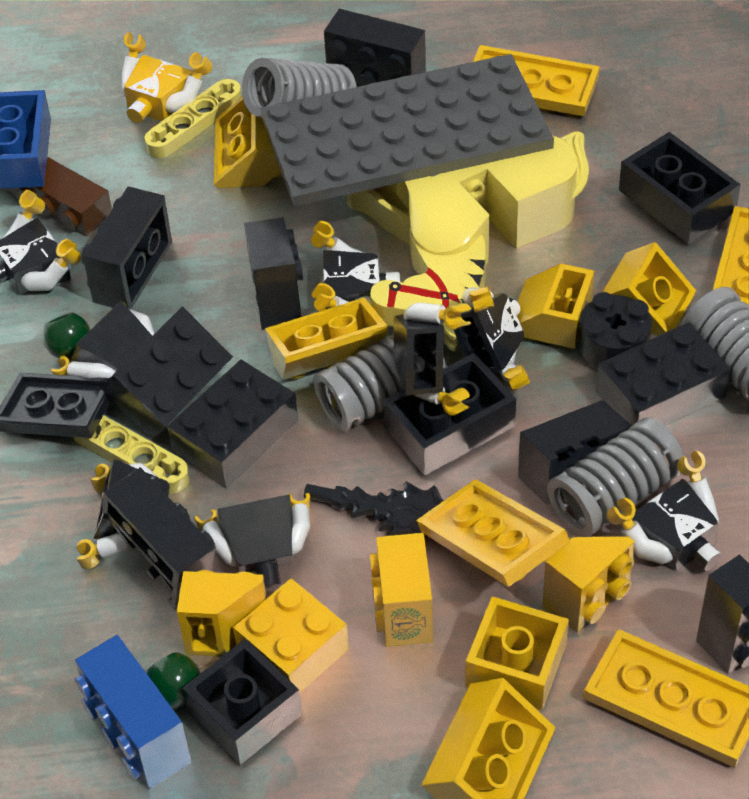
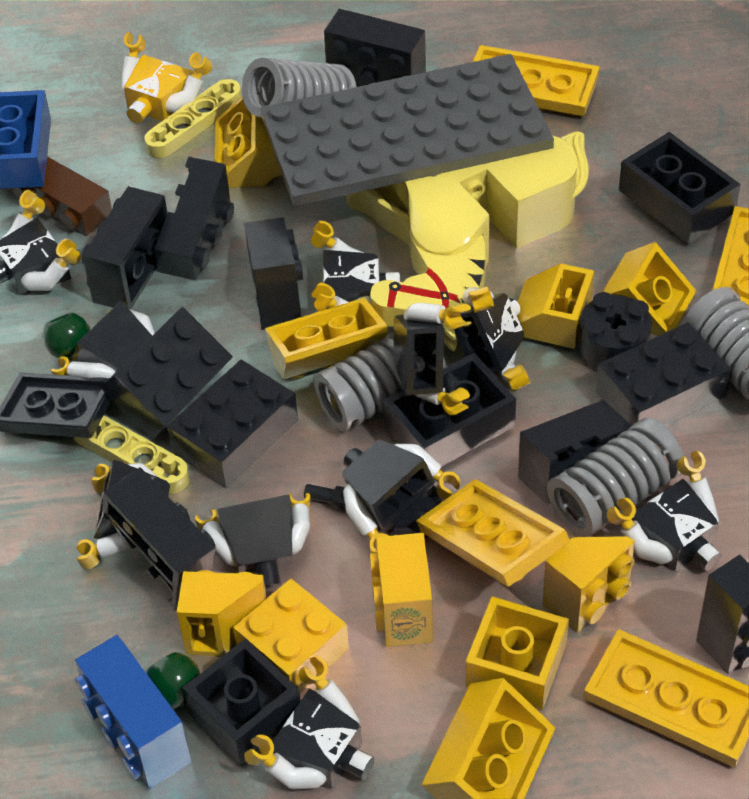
none -> black wedge [154,156,234,281]
none -> torso [244,656,375,789]
none -> black torso [342,440,460,553]

